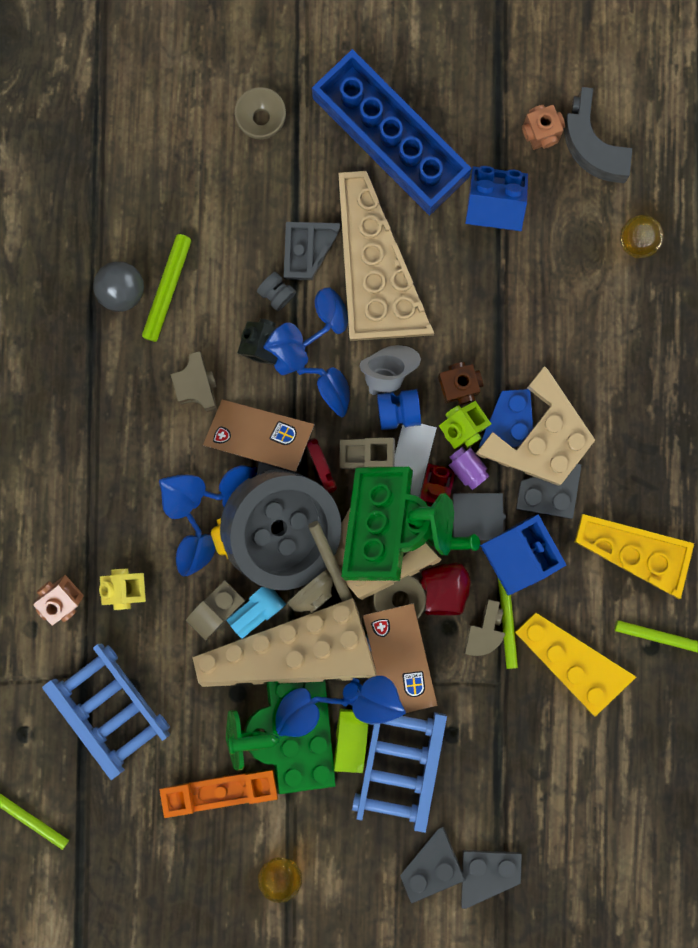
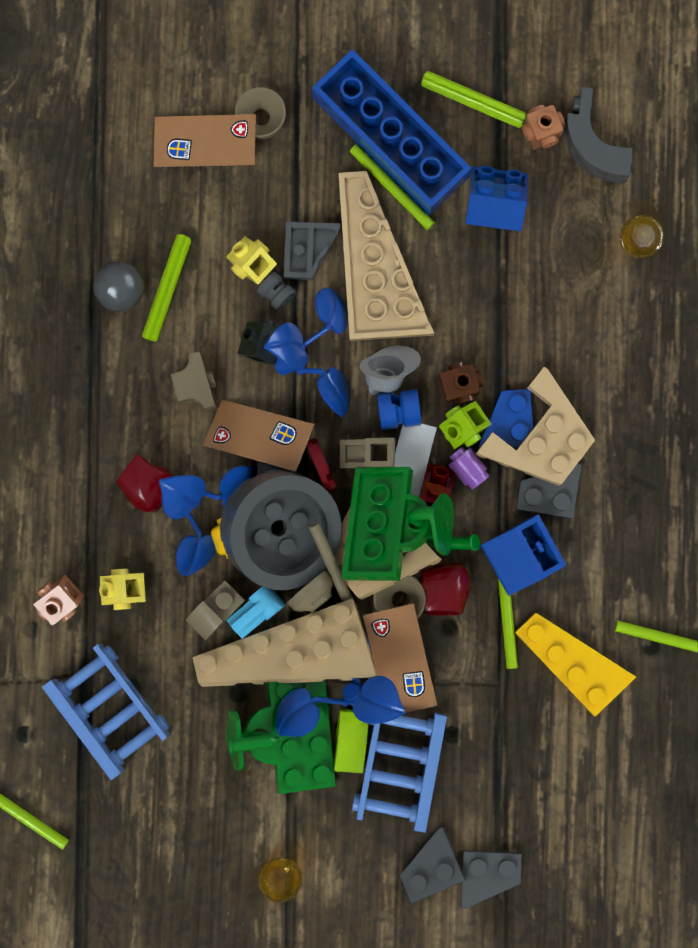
orange slope [159,770,278,818] -> none
dark grey piece [453,493,506,540] -> none
dark tan brick [463,599,505,656] -> none
yellow wing [574,514,694,599] -> none
none -> dark red piece [116,454,174,513]
none -> medium nougat sticker [153,114,256,167]
none -> light yellow brick [226,236,277,285]
none -> lime bar [349,144,435,231]
none -> lime axle [421,71,526,128]

